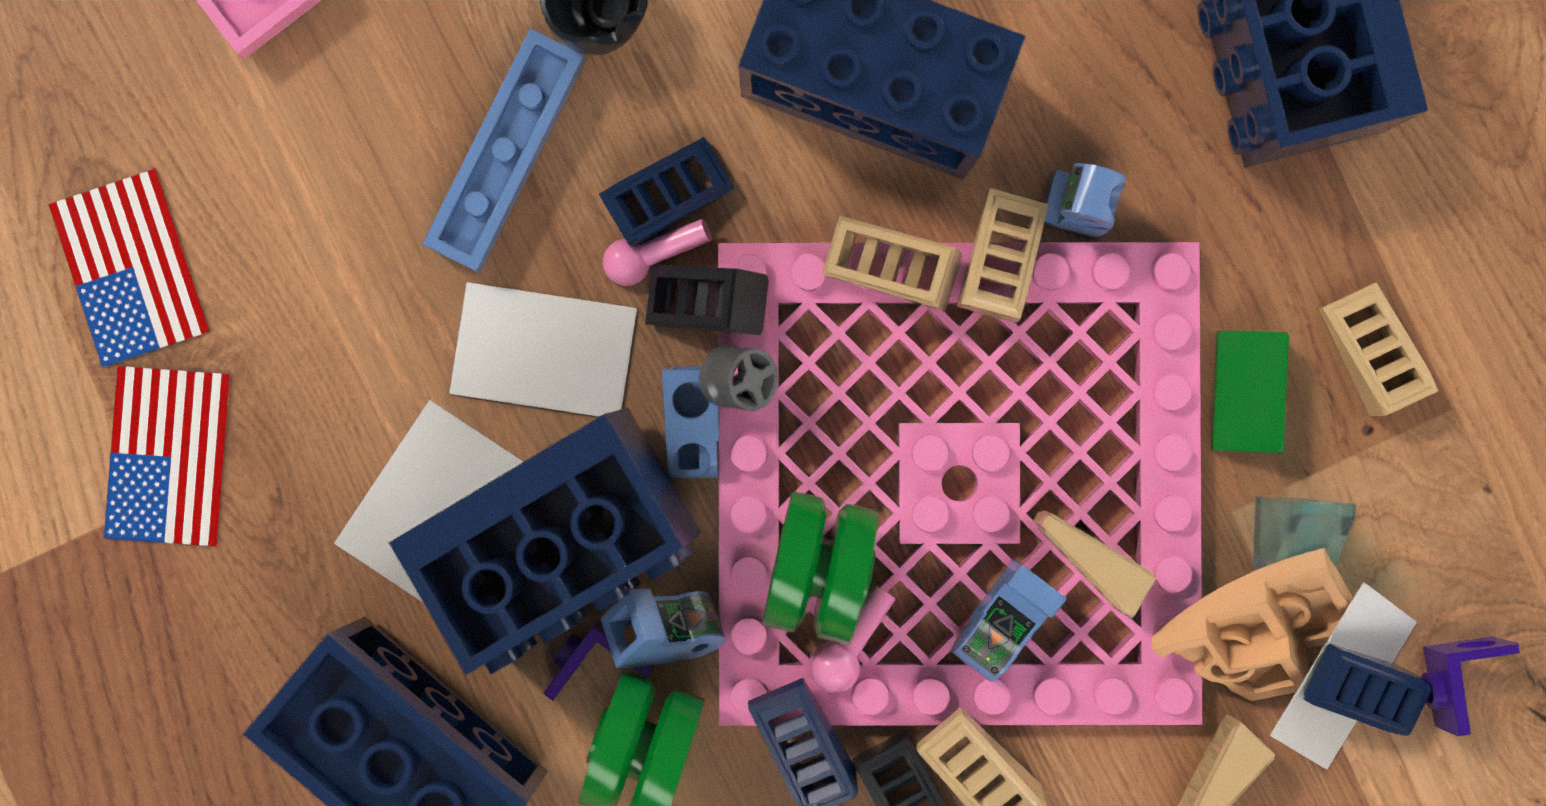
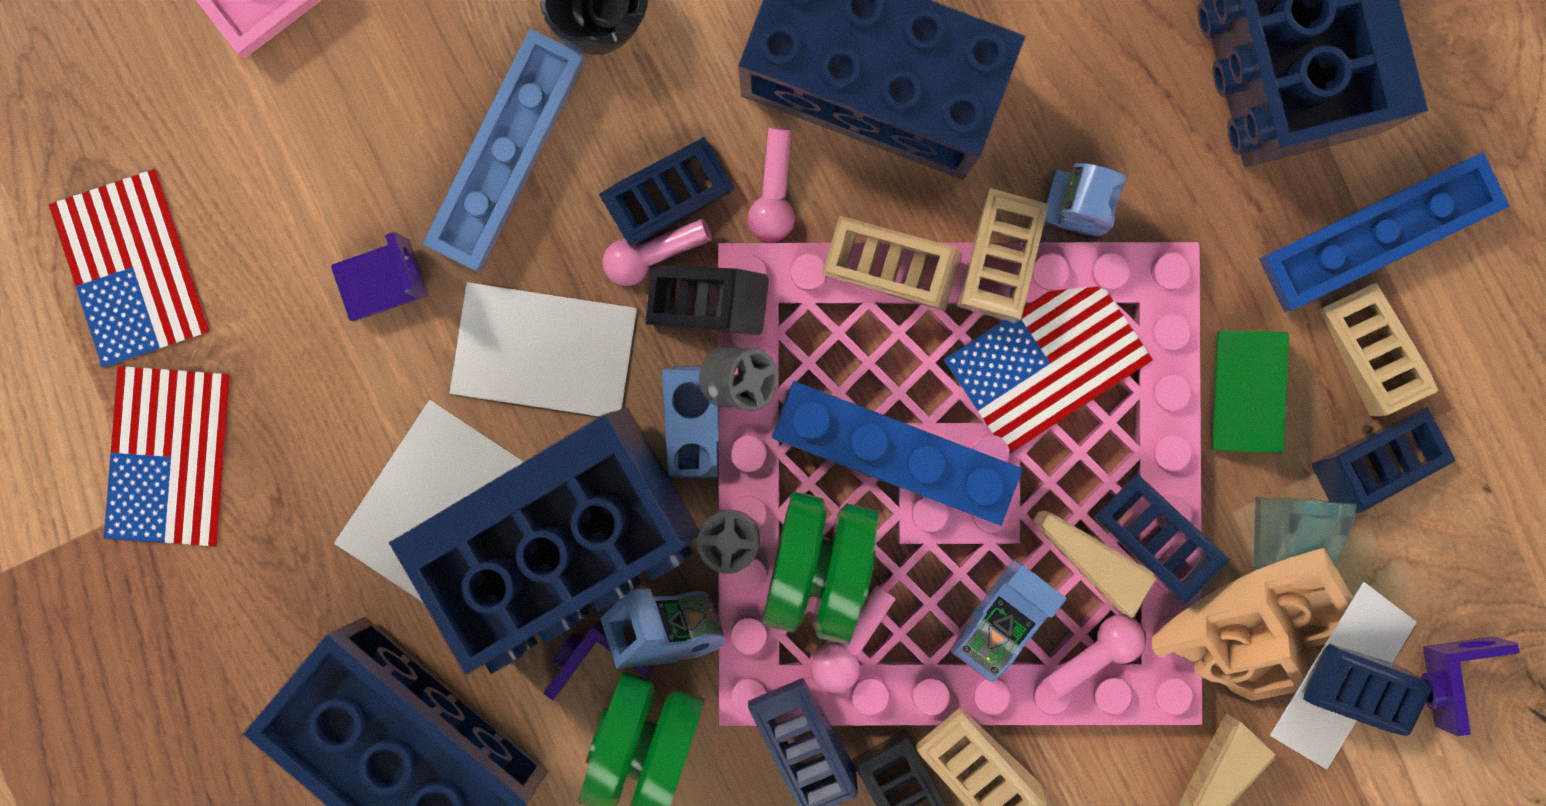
none -> dark purple bracket [331,232,429,322]
none -> dark grey wheel [697,509,760,574]
none -> bright pink bar [748,127,795,242]
none -> blue plate [771,381,1023,526]
none -> sticker [944,286,1153,453]
none -> bright pink bar [1043,615,1146,700]
none -> dark blue slope [1094,473,1230,605]
none -> blue plate [1259,152,1510,312]
none -> dark blue slope [1312,407,1456,516]

